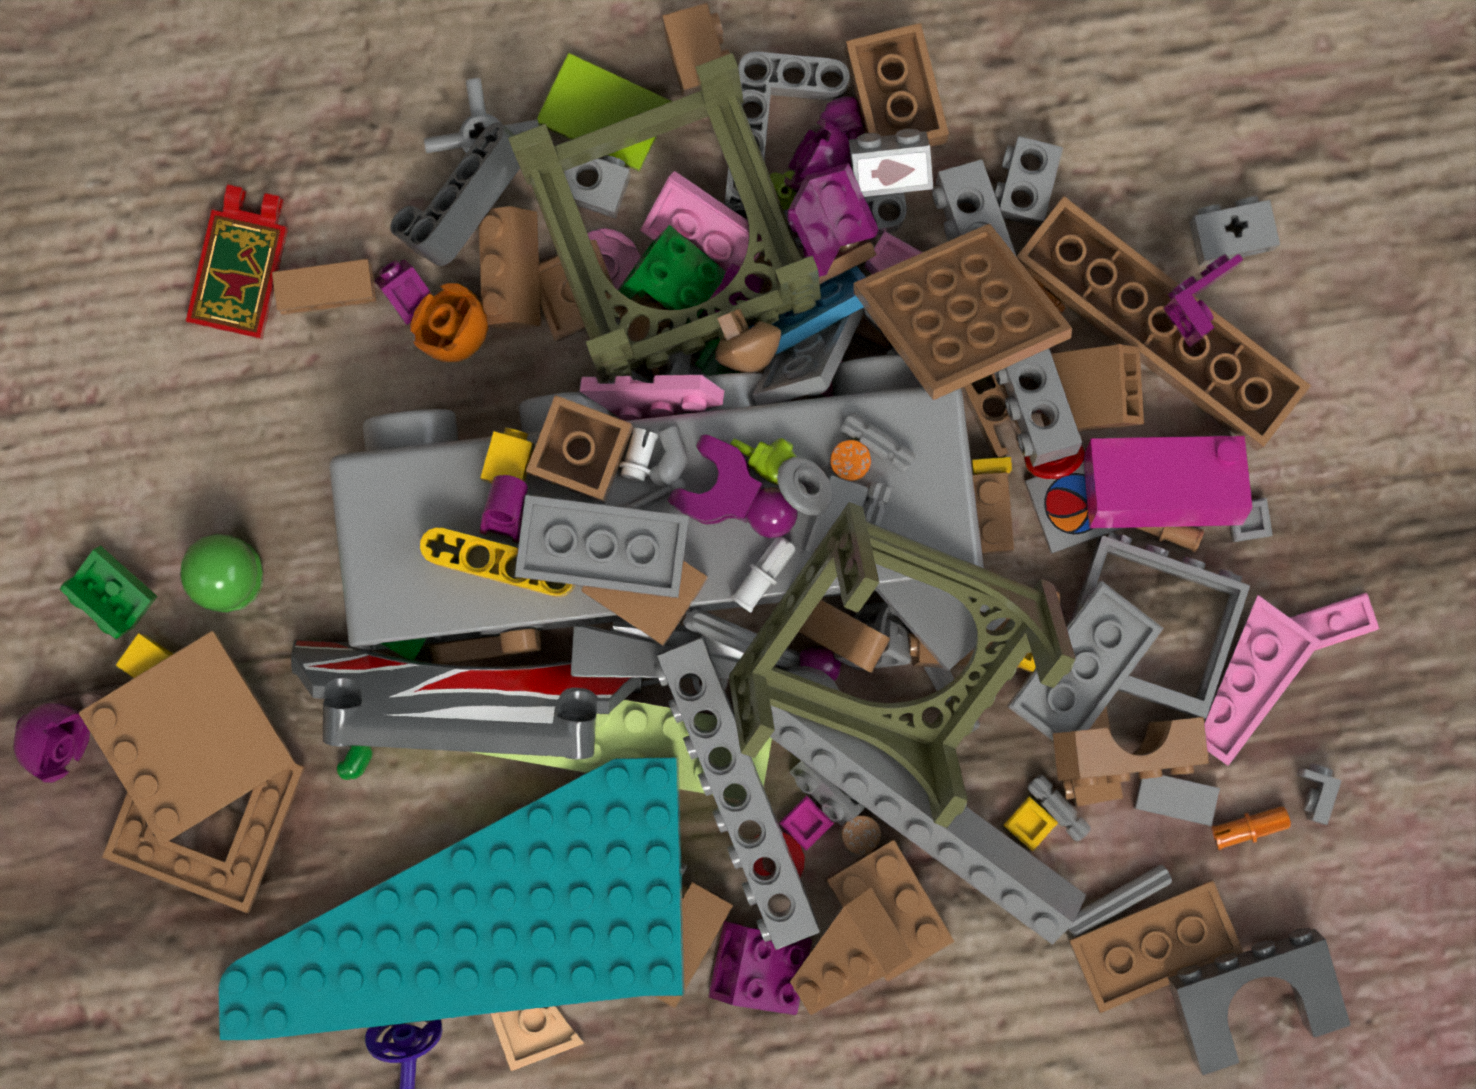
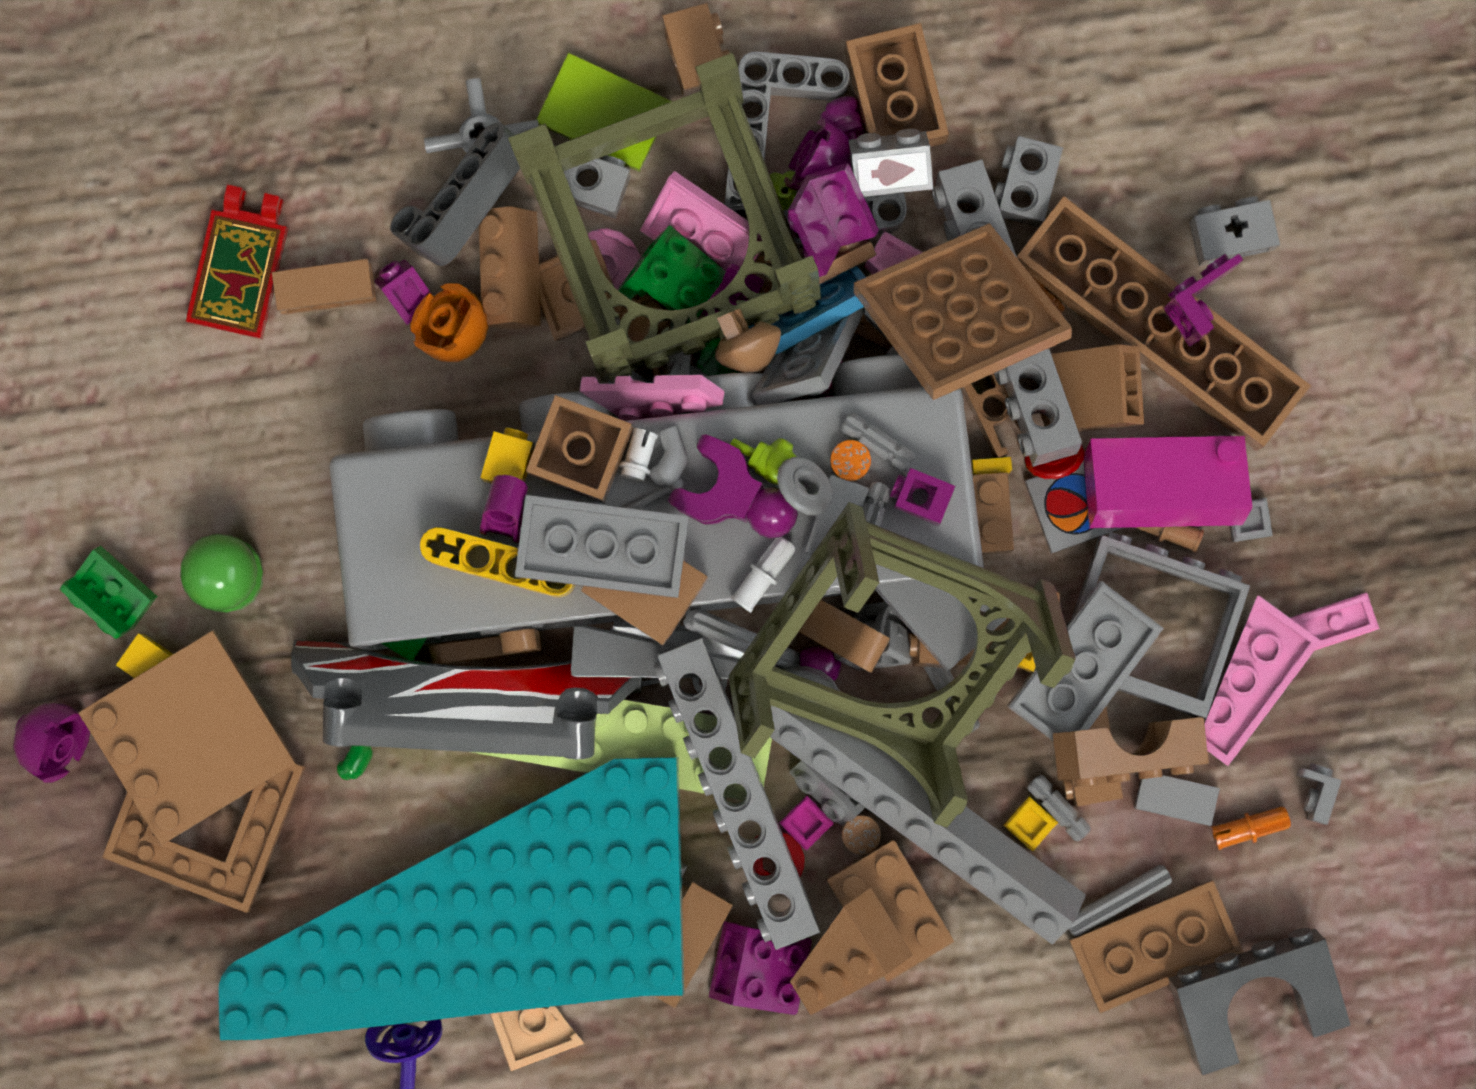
none -> magenta brick [890,468,956,526]

